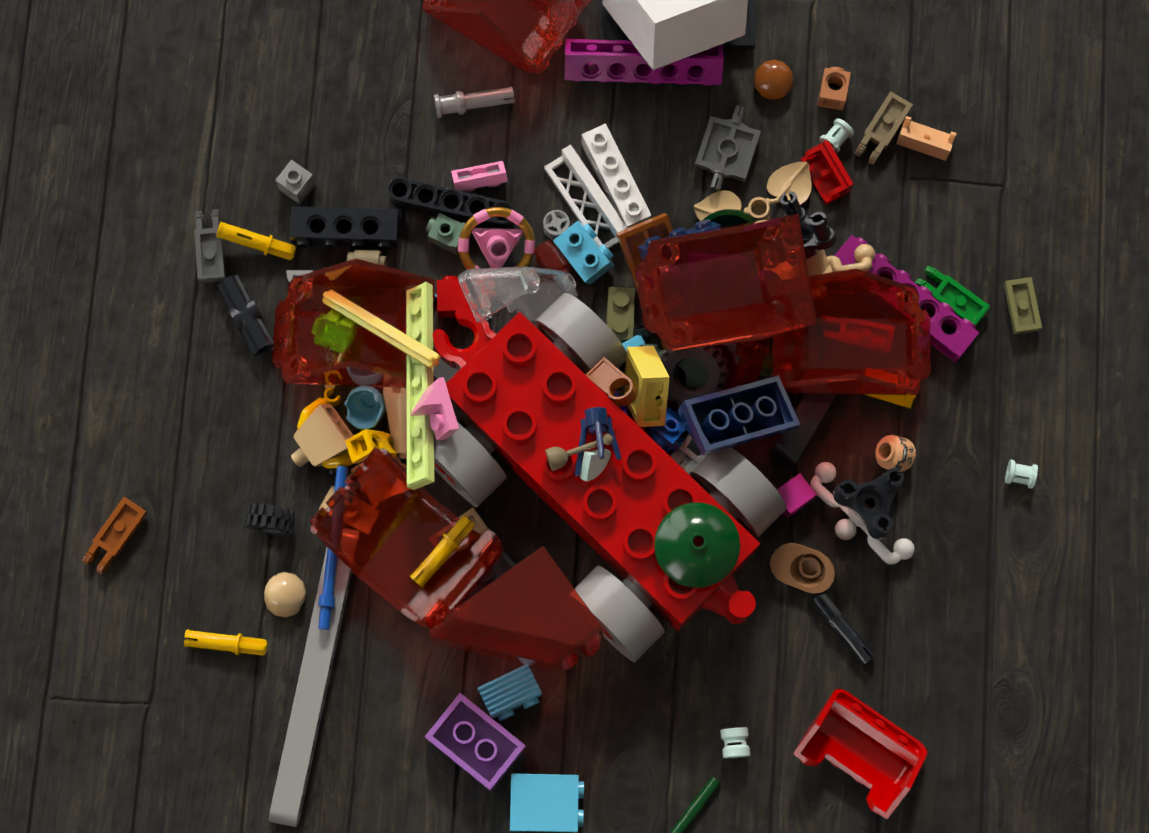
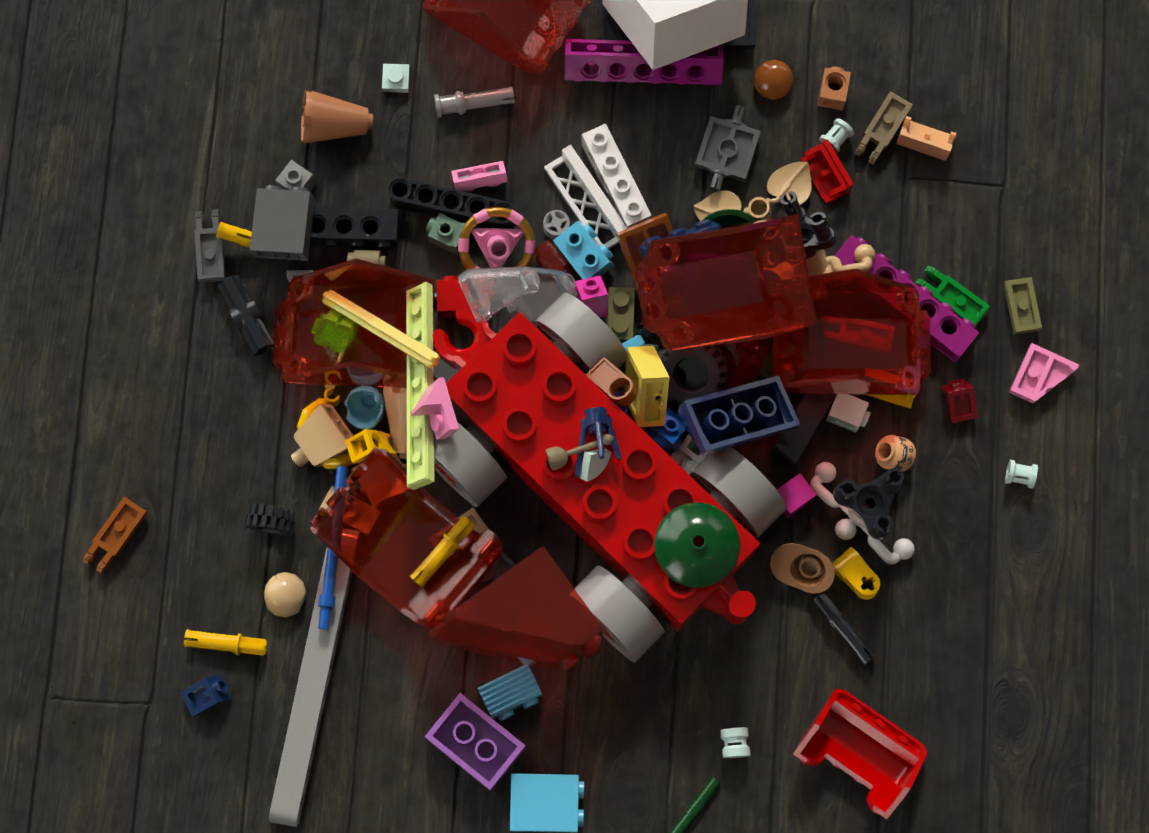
none -> dark blue bracket [181,675,231,717]
none -> dark grey brick [250,185,315,261]
none -> nougat cone [301,90,373,143]
none -> light aqua plate [382,64,410,93]
none -> dark pink brick [575,276,609,318]
none -> brick [826,391,871,433]
none -> yellow piece [832,547,880,600]
none -> dark red bracket [941,379,978,423]
none -> bright pink wing [1009,343,1079,403]

